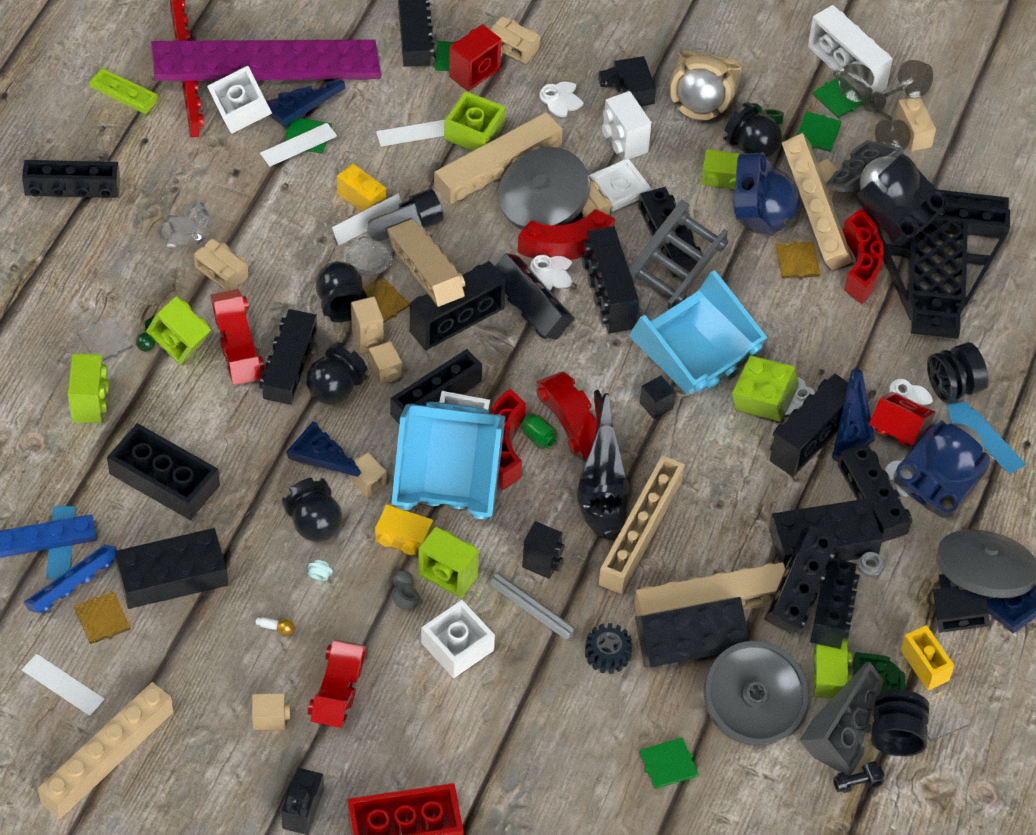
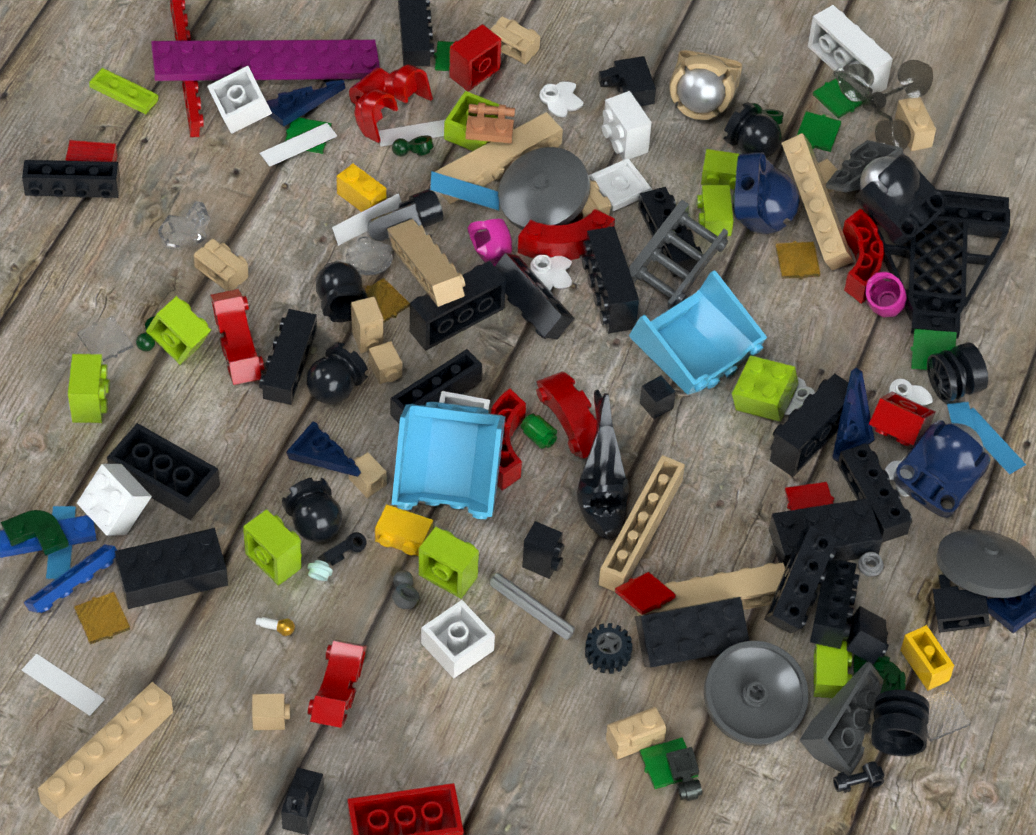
none -> dark green plate [1,510,69,556]
none -> red brick [65,140,117,162]
none -> white brick [77,464,152,536]
none -> lime brick [243,509,302,586]
none -> black plate [317,532,367,566]
none -> red piece [349,65,433,143]
none -> dark green plate [392,135,434,157]
none -> dark azure sticker [430,171,499,211]
none -> nougat plate [465,103,515,143]
none -> dark pink piece [467,219,512,266]
none -> tan brick [606,707,666,760]
none -> red piece [615,572,676,615]
none -> pearl dark grey plate [666,747,702,801]
none -> lime brick [697,185,733,236]
none -> red piece [784,482,834,510]
none -> black brick [846,606,889,664]
none -> dark pink piece [866,272,907,318]
none -> green piece [910,329,957,370]

